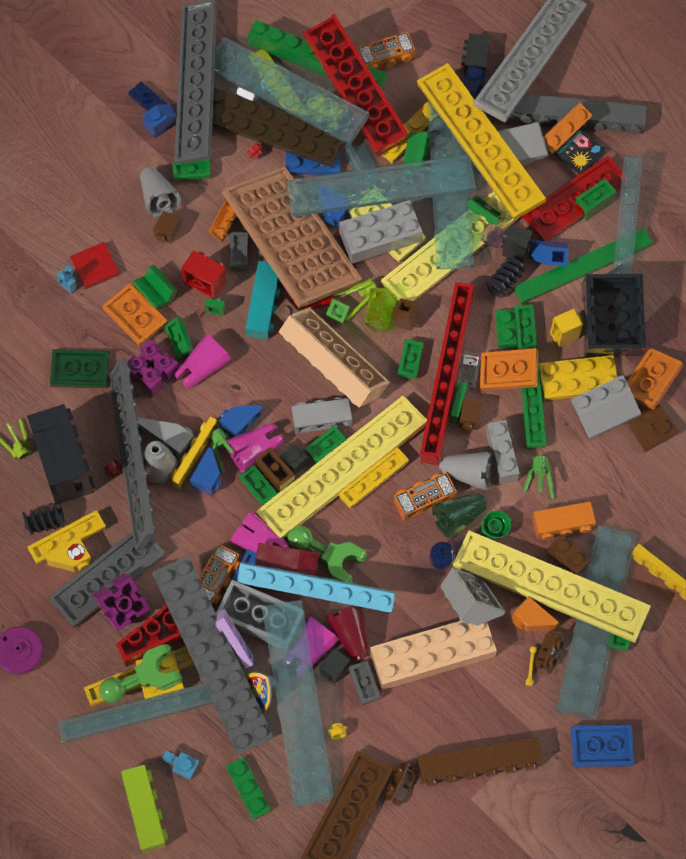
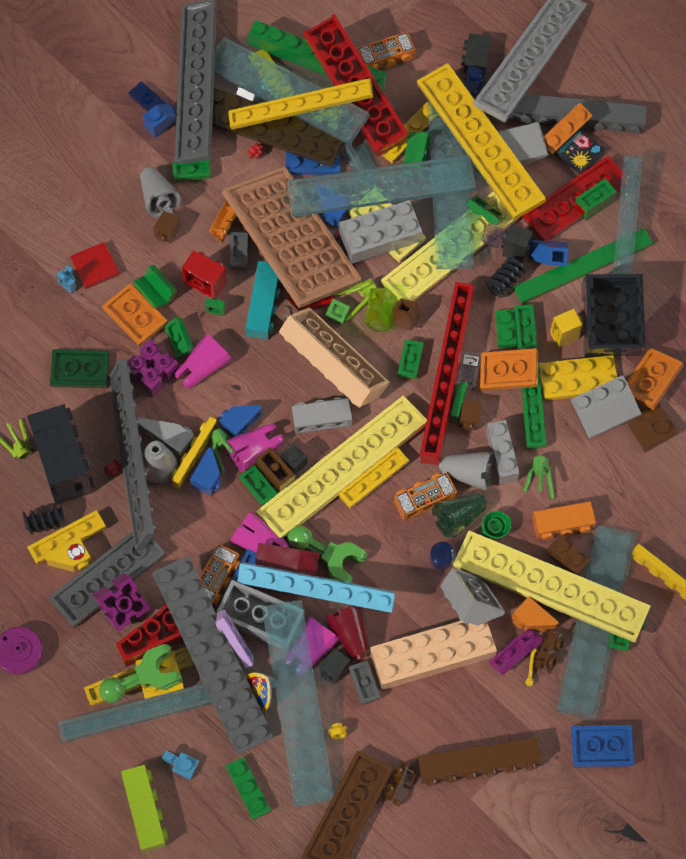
green plate [305,425,347,463] -> none
none -> yellow tile [228,78,373,130]
none -> magenta hinge [489,629,542,676]

